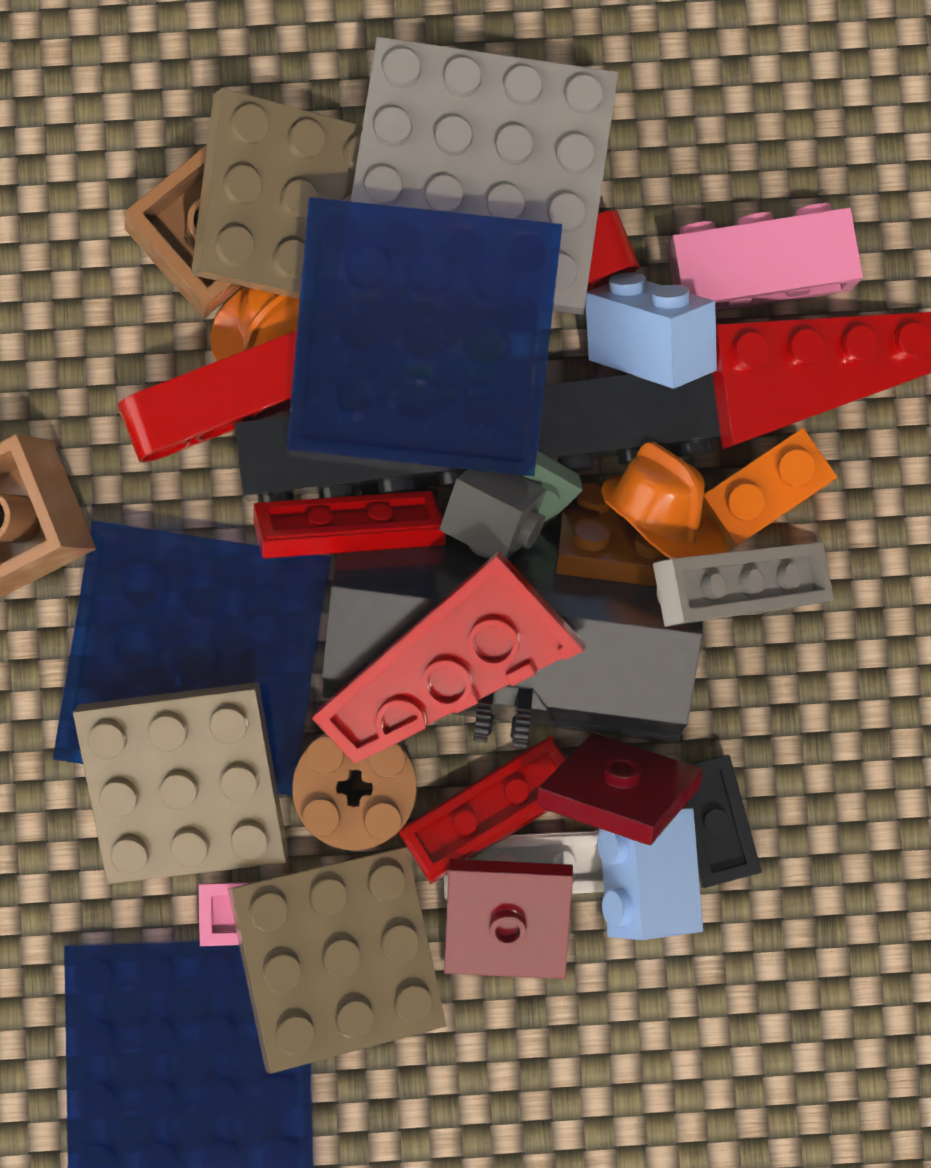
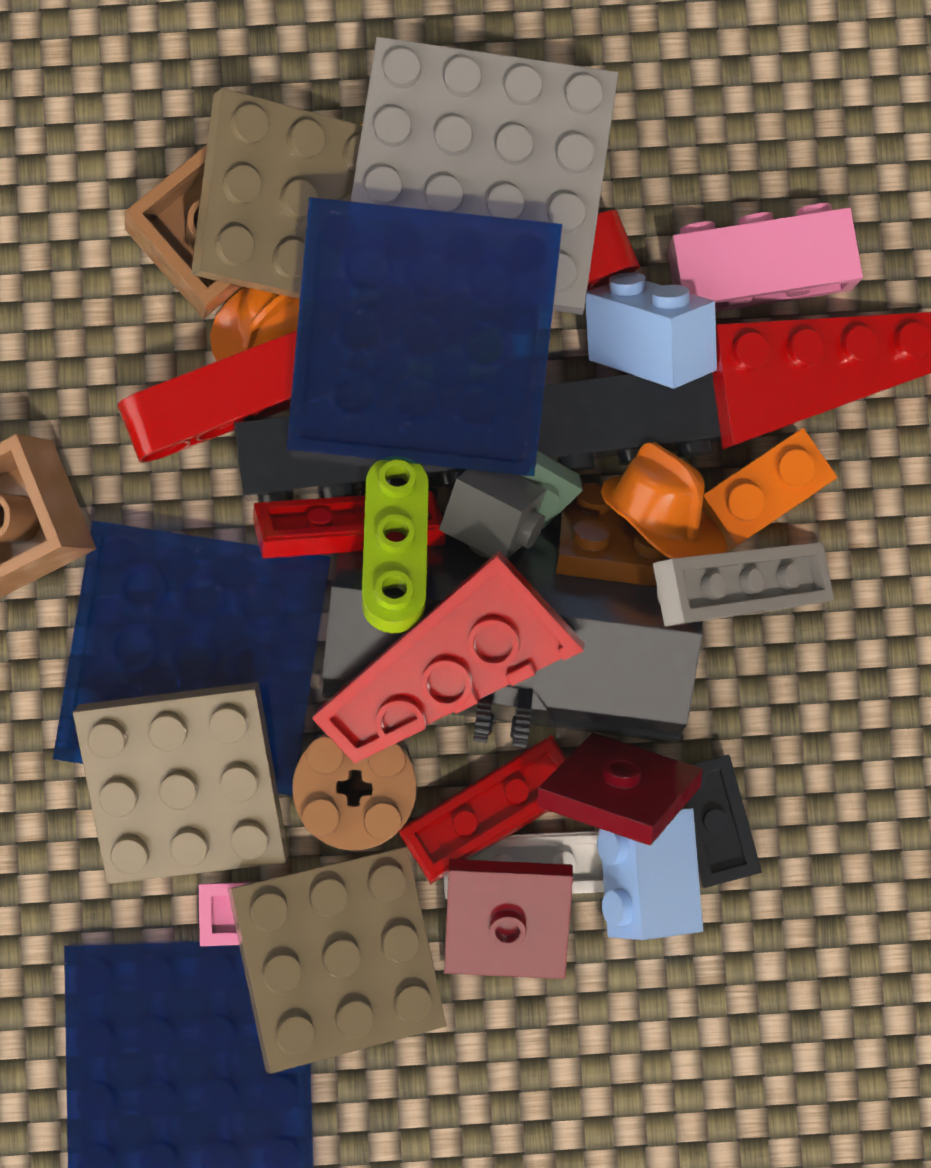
none -> lime plate [362,455,428,633]

